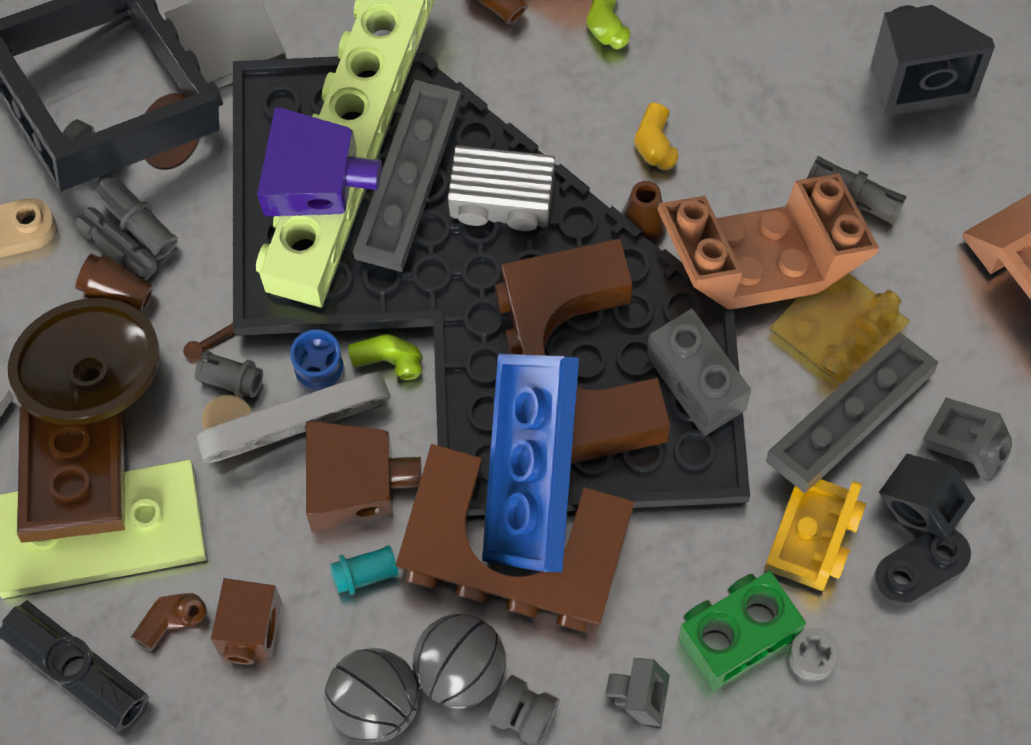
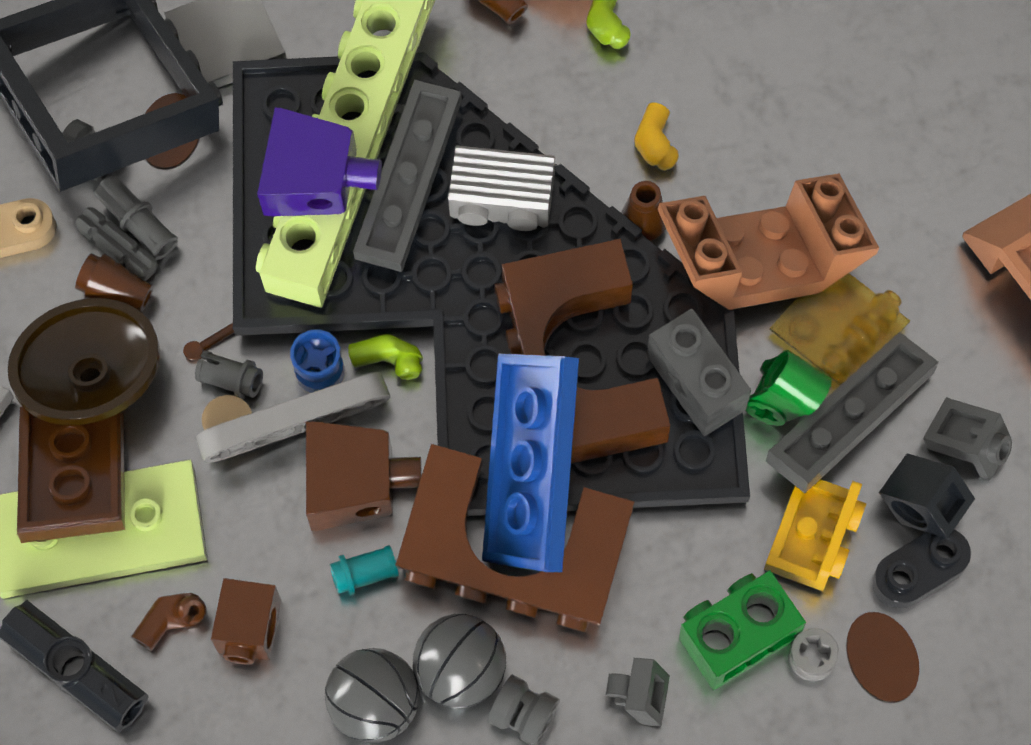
dark grey pin [807,156,907,225] -> none
black slope [871,5,995,111] -> none
none -> green piece [746,350,832,426]
none -> reddish brown sticker [847,612,919,702]

